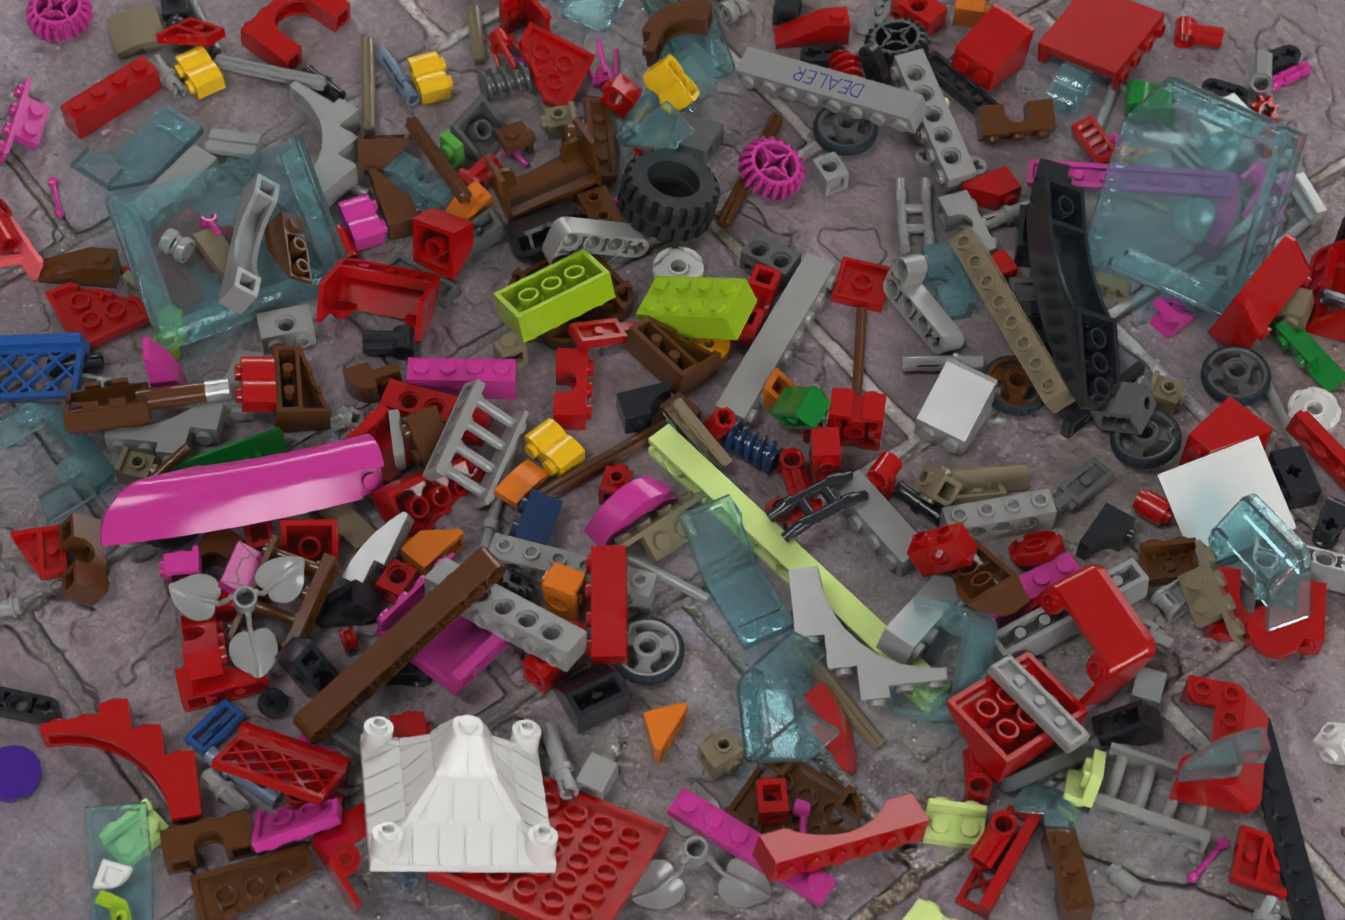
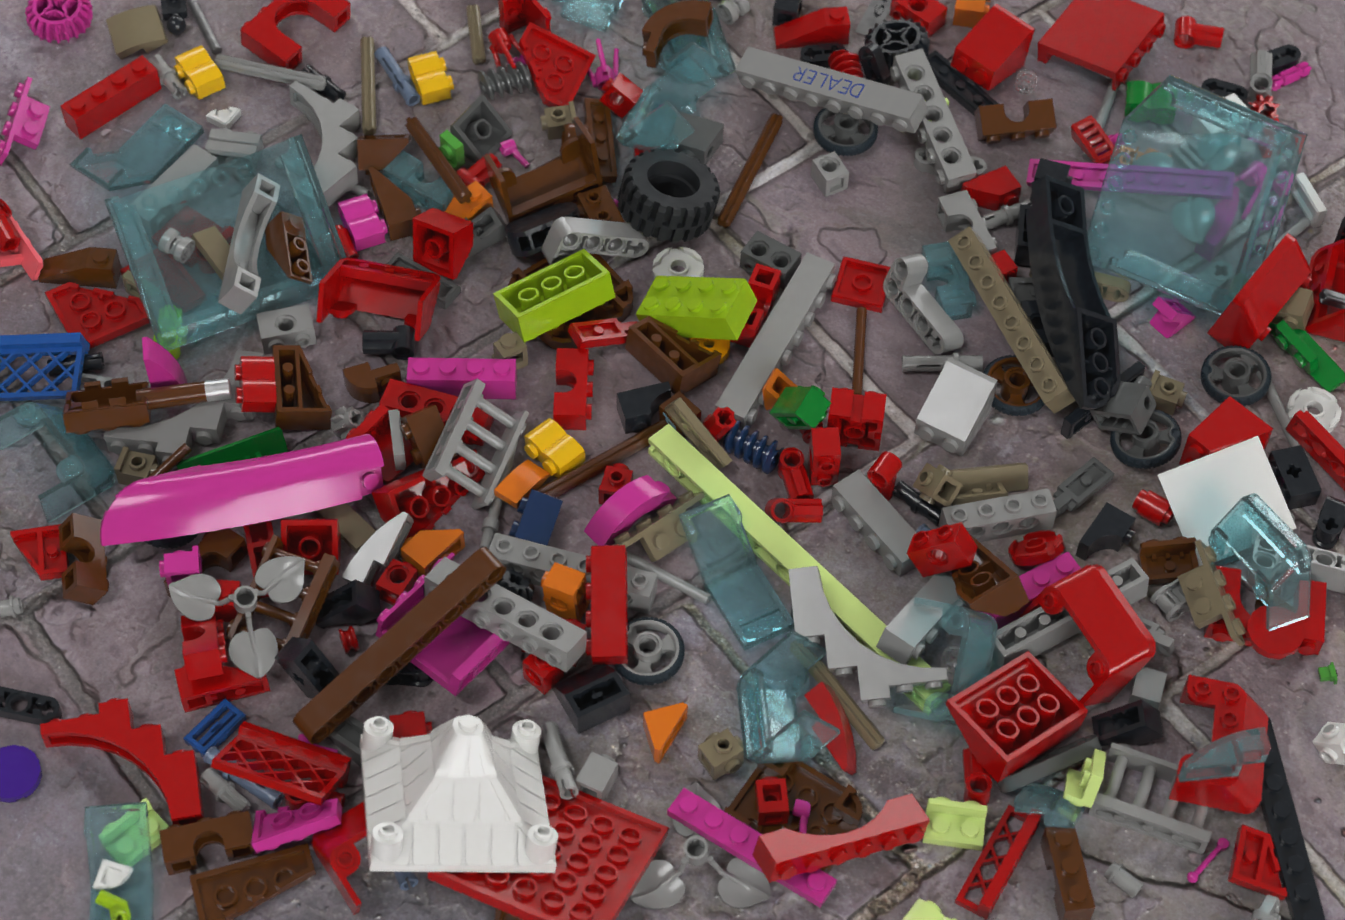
dark pink hinge [48,177,65,218] -> none
red wing [156,17,226,46] -> none
dark pink hand [200,213,222,236] -> none
dark pink tile [217,541,262,595] -> none
black tile [257,687,288,718] -> none
reddish brown bracket [495,120,536,154] -> none
yellow brick [643,54,700,115] -> none
dark pink gear [737,135,806,202] -> none
black piece [766,470,869,543] -> none
light grey piece [895,178,936,254] -> none
red piece [967,810,1018,872] -> none
light grey tile [987,654,1091,754] -> none
clear light blue brick [1043,61,1094,116] -> none
none -> white tile [206,107,242,129]
none -> bright green piece [1318,662,1338,684]

